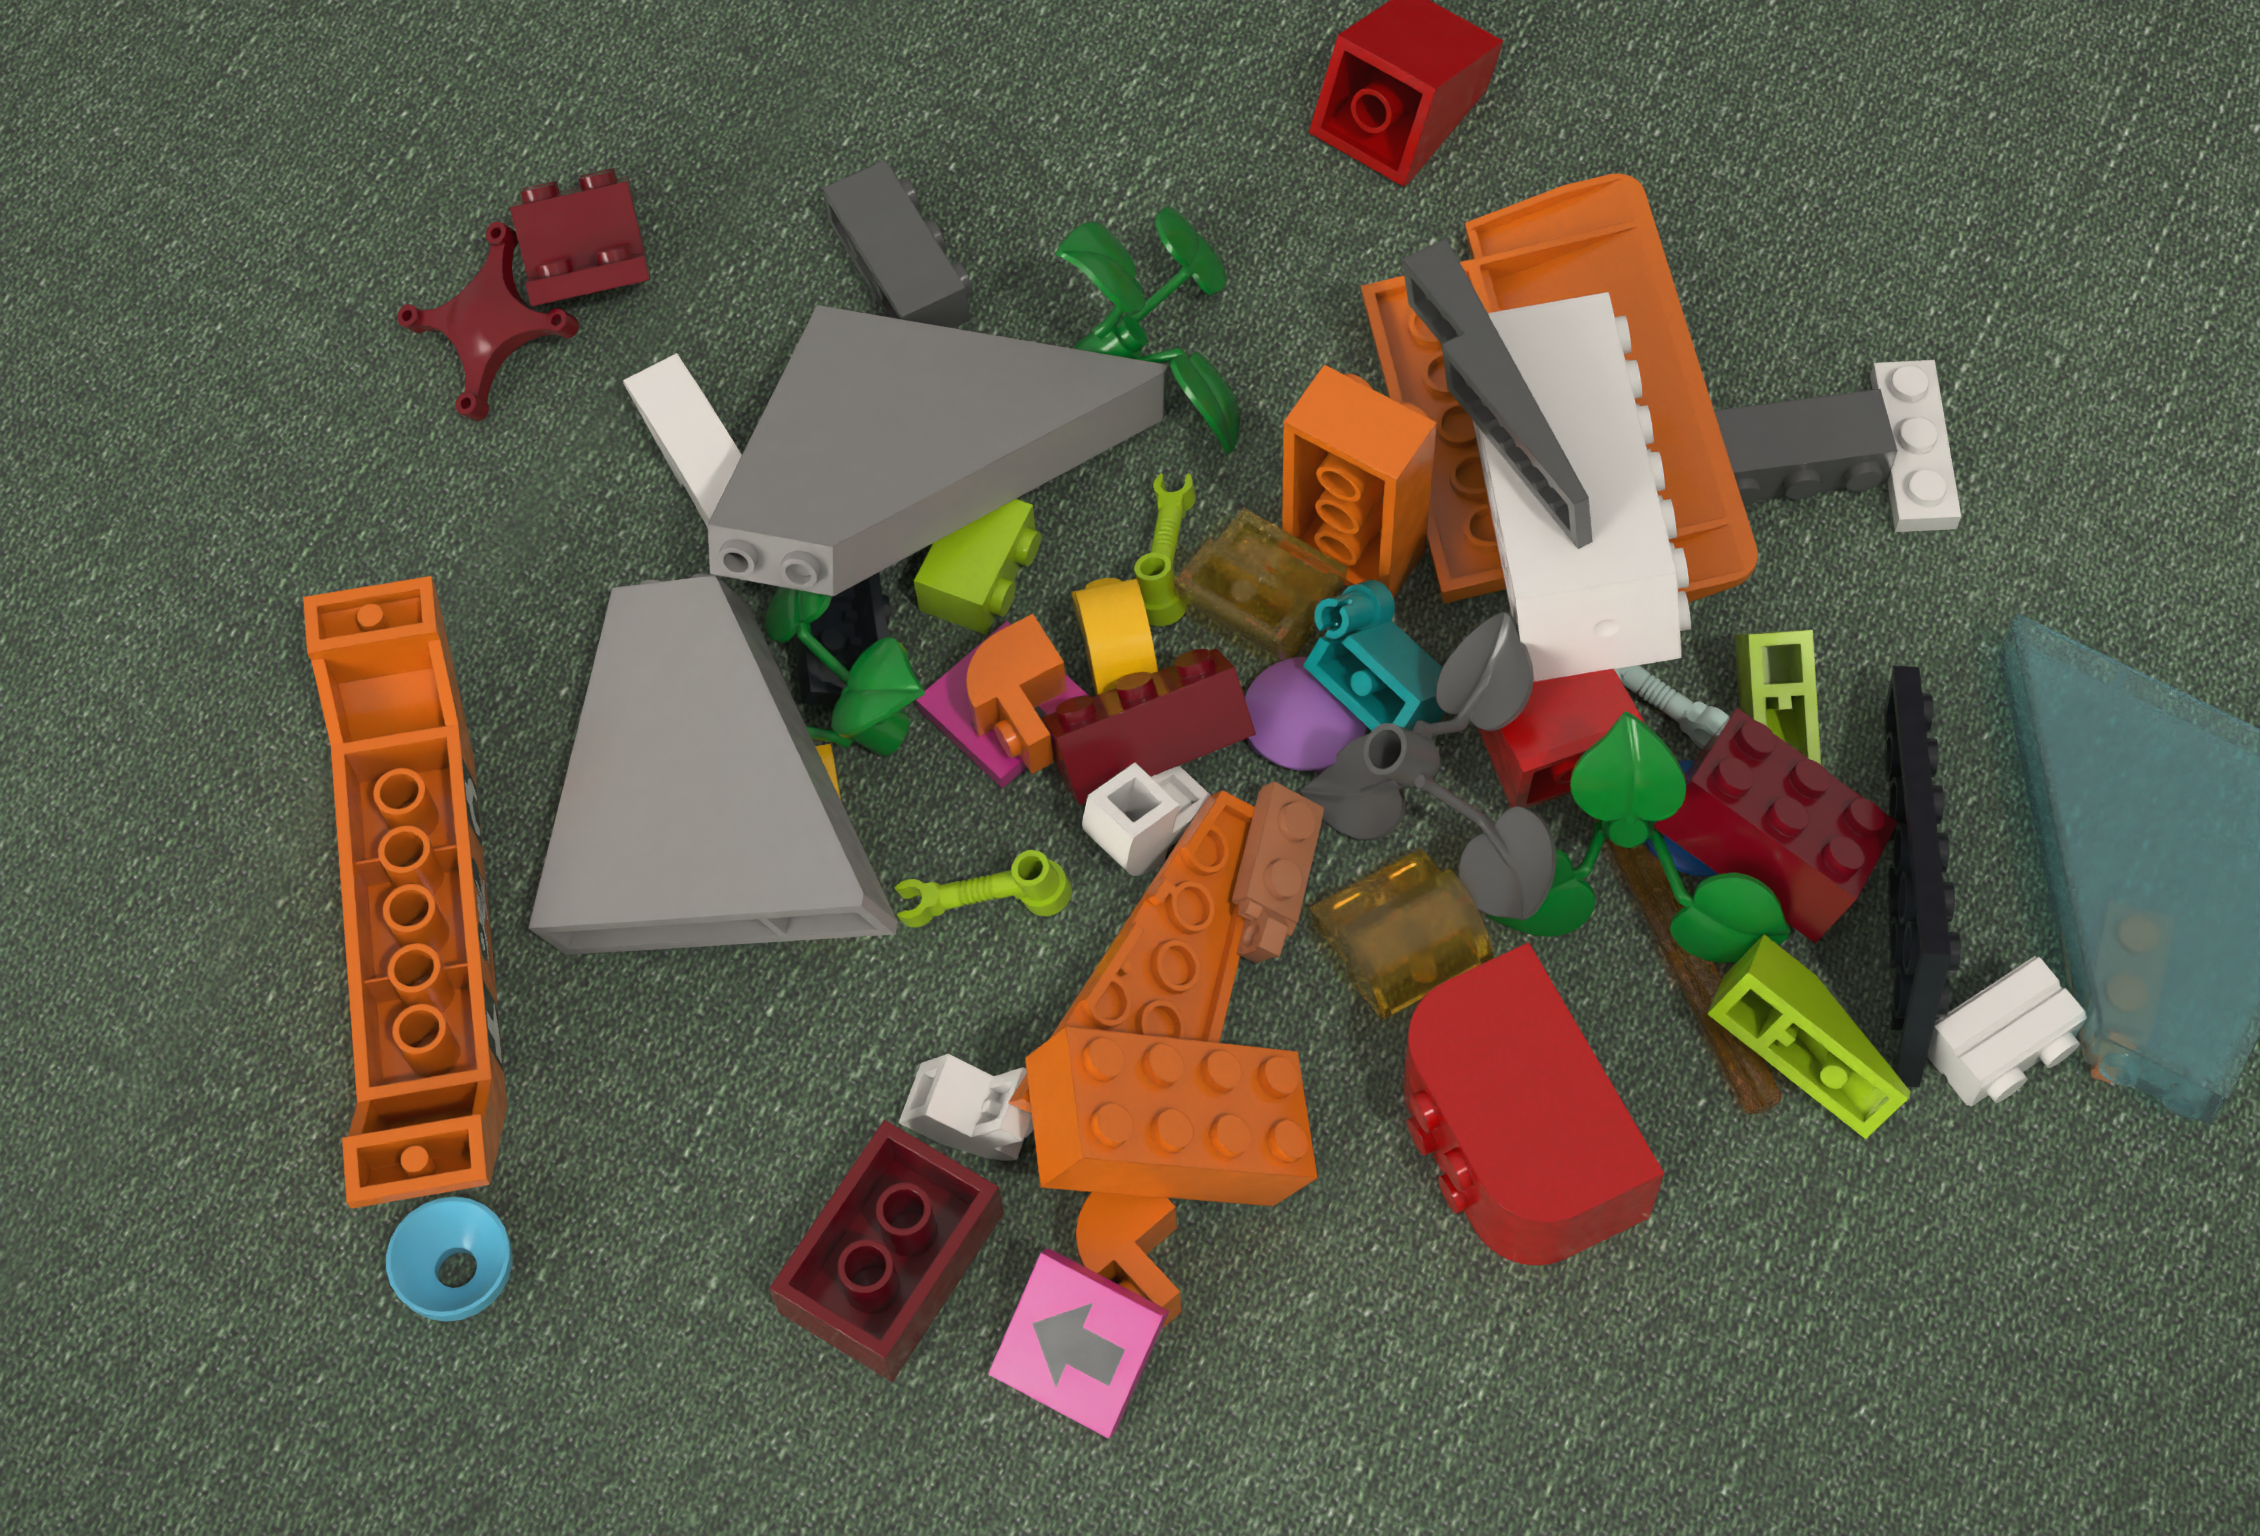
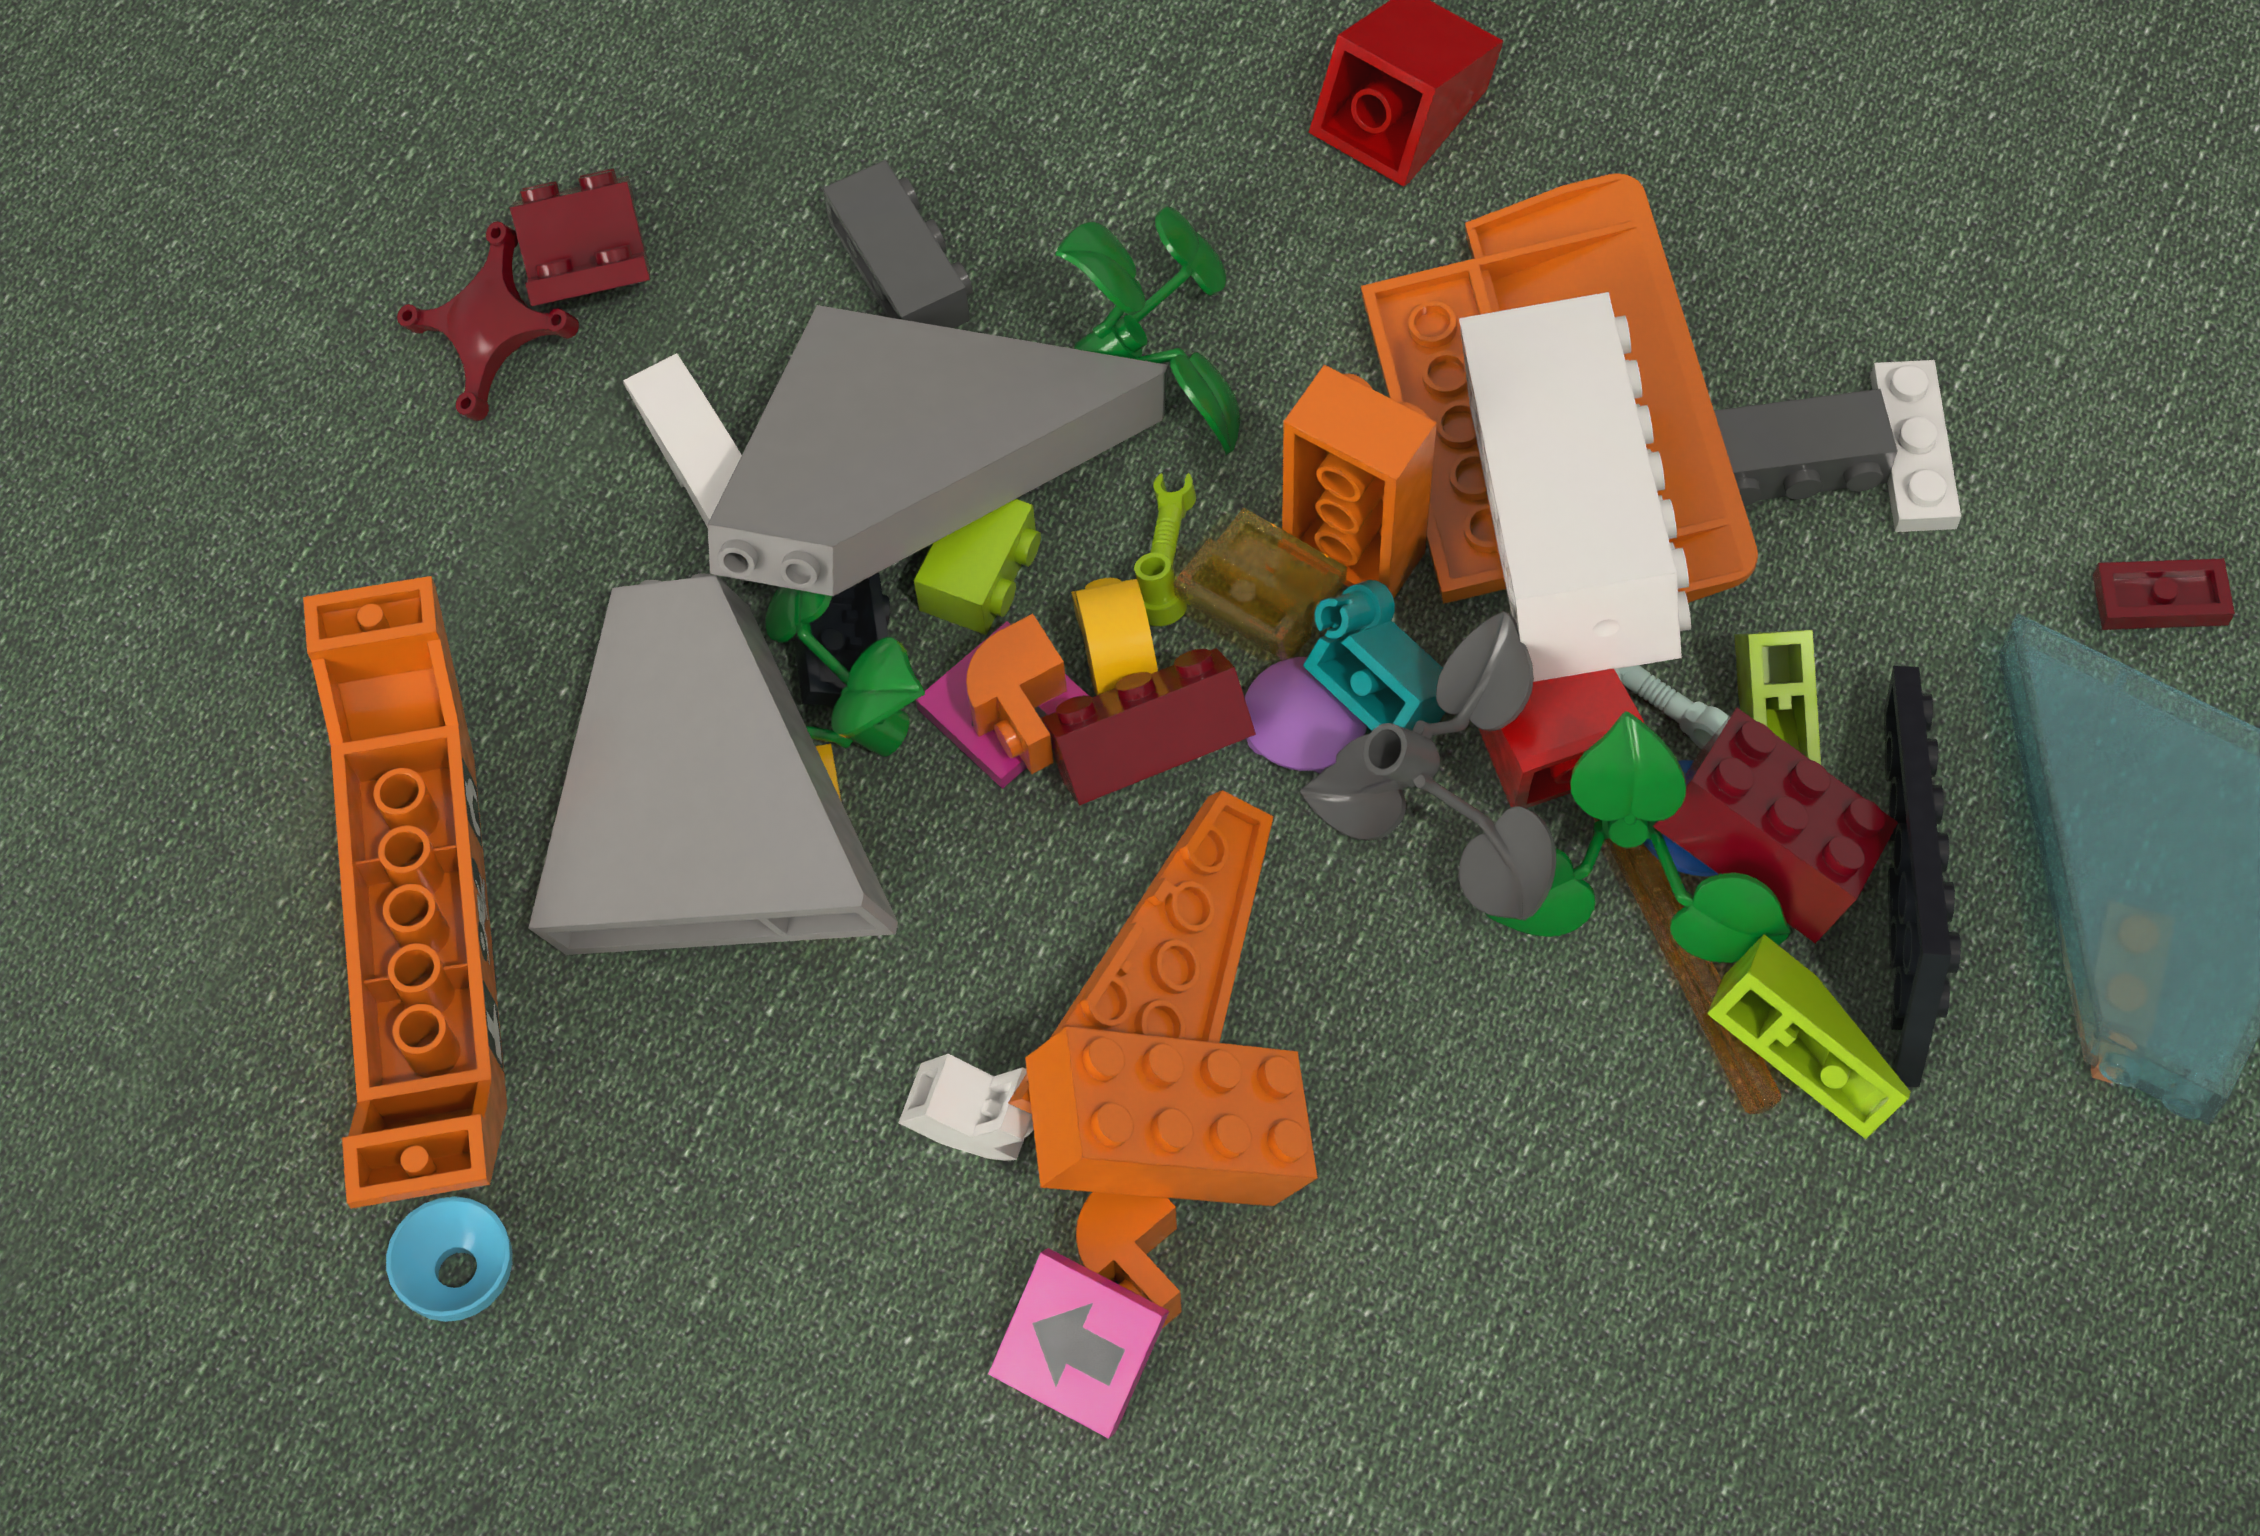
dark red brick [769,1120,1004,1382] -> none
lime brick [894,850,1072,928] -> none
white brick [1082,763,1210,876] -> none
nougat hinge [1232,781,1325,964] -> none
clear yellow brick [1310,848,1495,1020] -> none
dark grey slope [1402,238,1593,549] -> none
red brick [1403,942,1664,1265] -> none
white brick [1927,956,2087,1107] -> none
none -> dark red plate [2093,558,2235,630]

